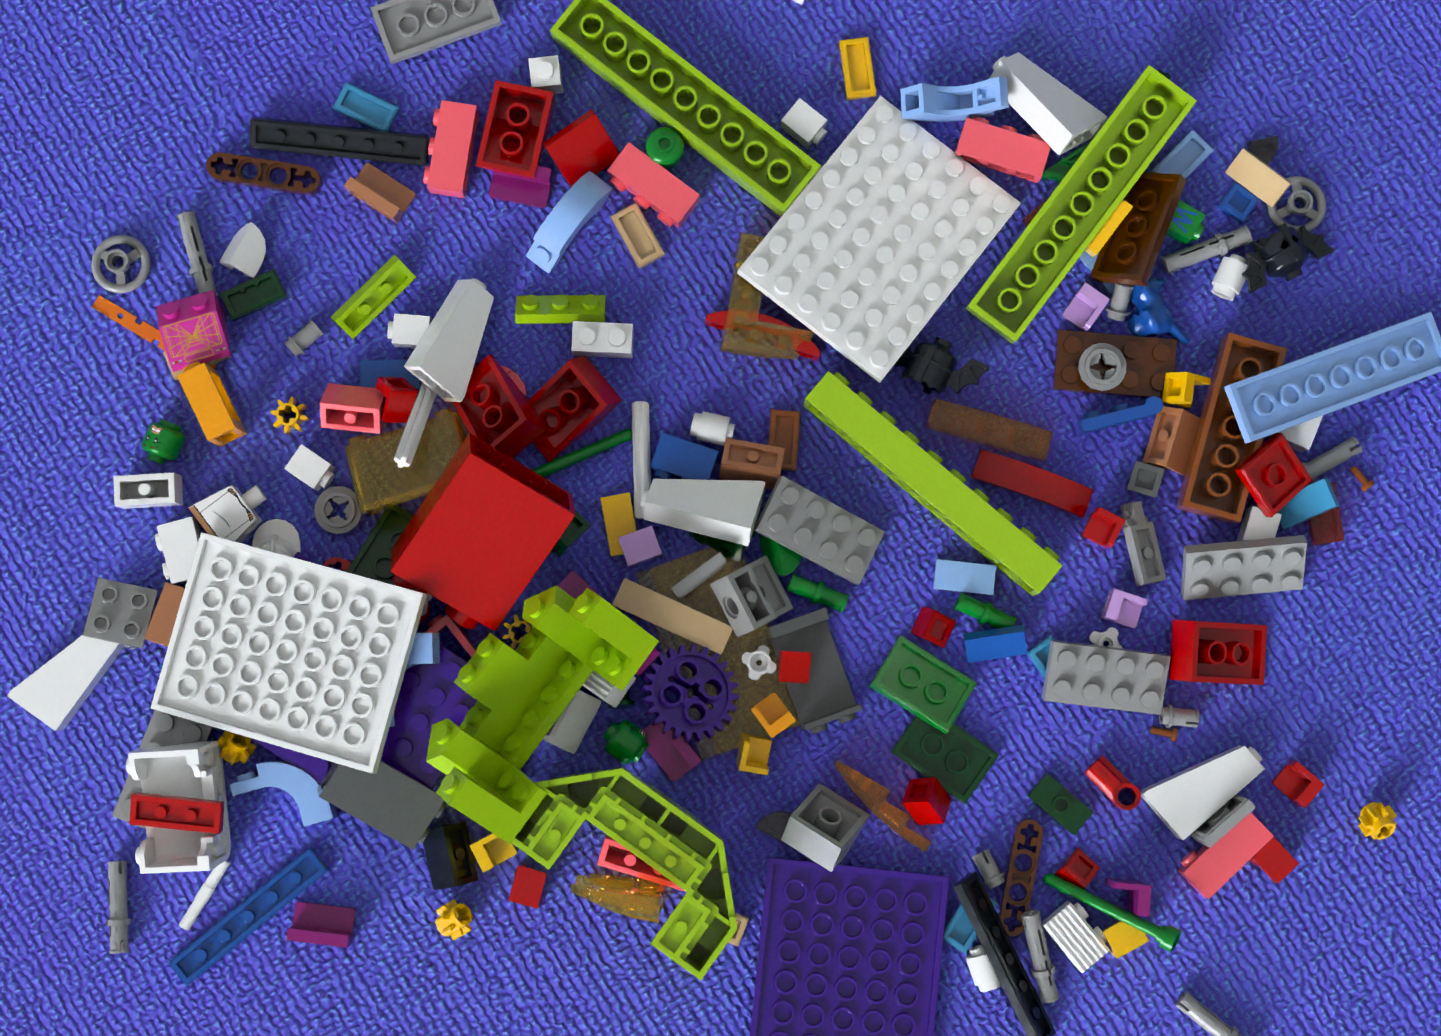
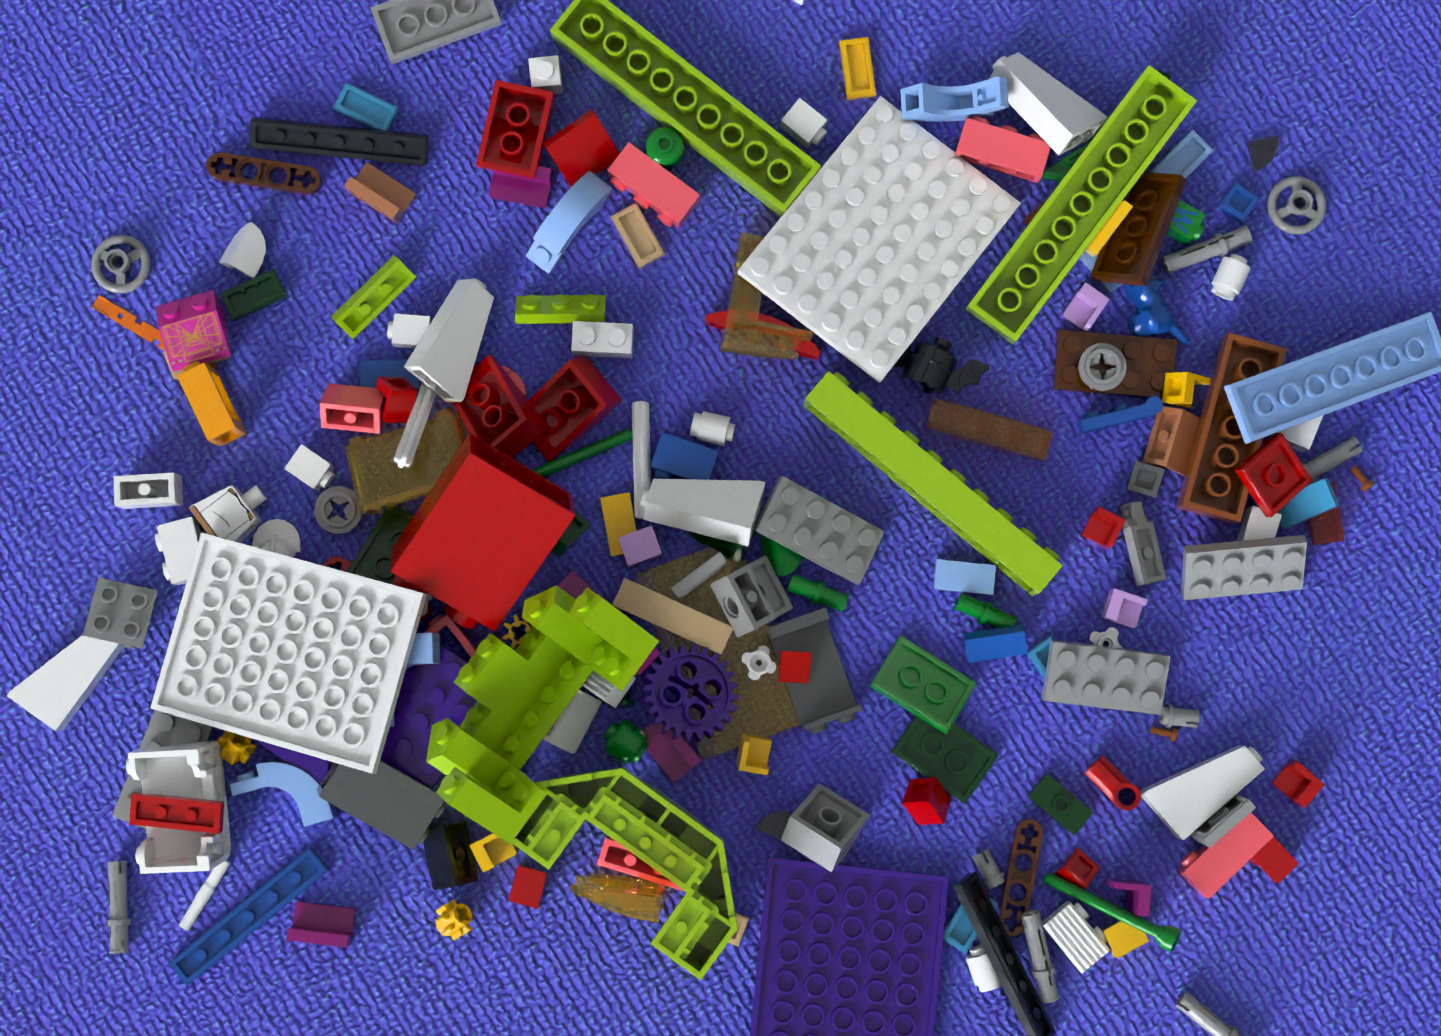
green head [141,418,186,465] -> none
nougat panel [144,582,185,647] -> none
light grey pin [176,211,218,297] -> none
yellow gear [270,397,309,435] -> none
light grey pin [284,320,324,357] -> none
coral brick [423,100,480,198] -> none
nougat panel [719,438,785,490] -> none
light orange panel [750,693,796,738] -> none
dark orange tile [768,409,801,472] -> none
clear orange slope [833,760,931,852] -> none
red slope [911,606,956,648] -> none
red slope [971,450,1093,518] -> none
light grey pin [1106,283,1134,321] -> none
red slope [1169,619,1267,685] -> none
tan tile [1225,148,1292,208] -> none
black helmet [1242,223,1334,293] -> none
yellow gear [1358,802,1397,840] -> none

